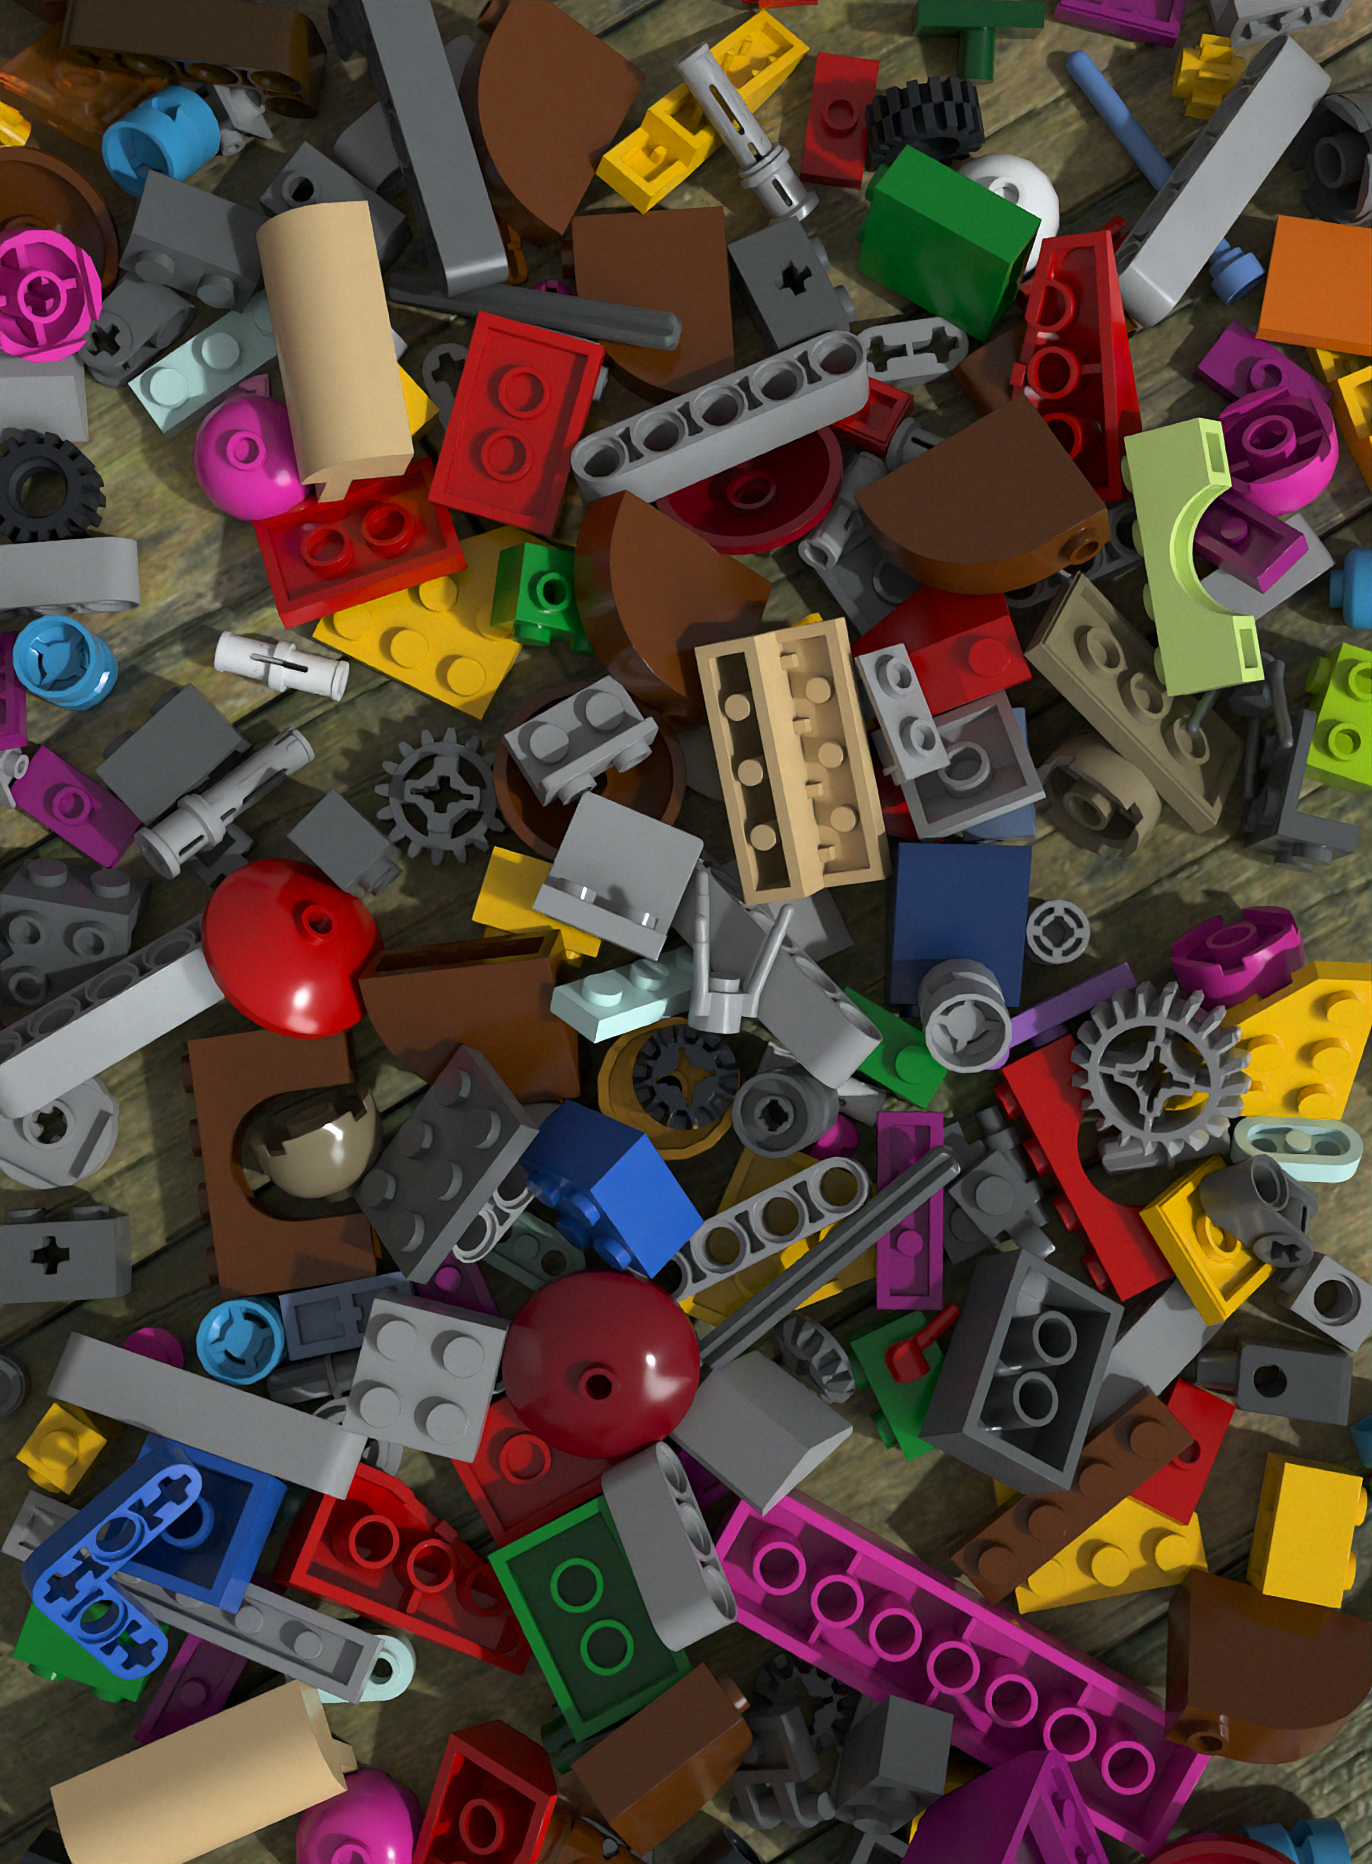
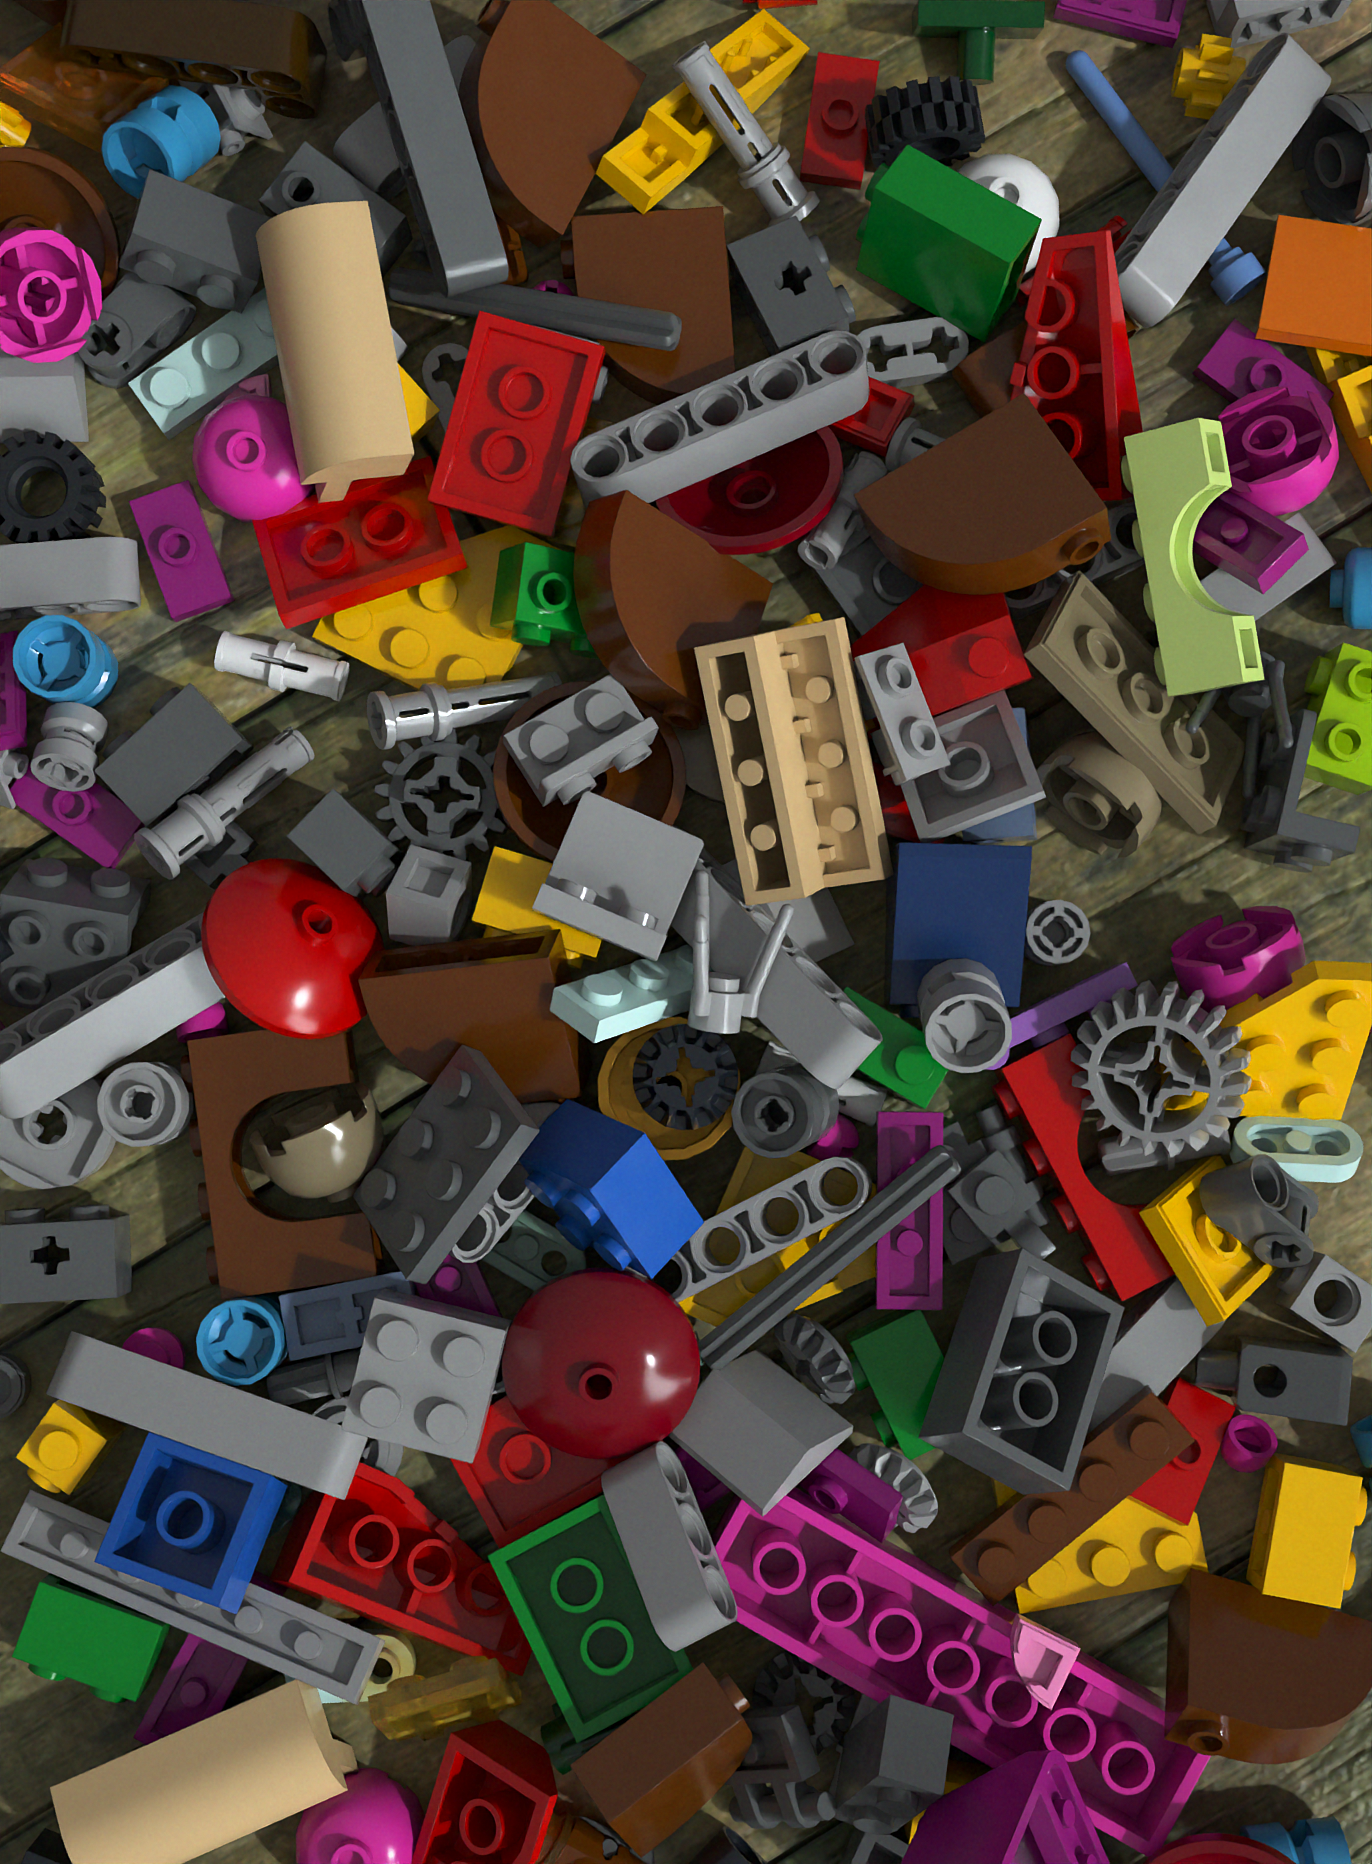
blue beam [21,1446,202,1680] -> none
red hand [884,1303,961,1384] -> none
none -> light grey wheel [30,702,109,792]
none -> light grey wheel [97,1062,197,1147]
none -> magenta plate [129,480,235,622]
none -> dark pink hinge [175,1001,229,1043]
none -> light grey pin [367,672,562,750]
none -> clear yellow plate [368,1656,522,1742]
none -> light grey brick [386,845,472,946]
none -> magenta plate [798,1448,903,1543]
none -> light grey gear [848,1443,938,1533]
none -> bright pink tile [1010,1613,1080,1710]
none -> dark pink hinge [1220,1414,1278,1473]

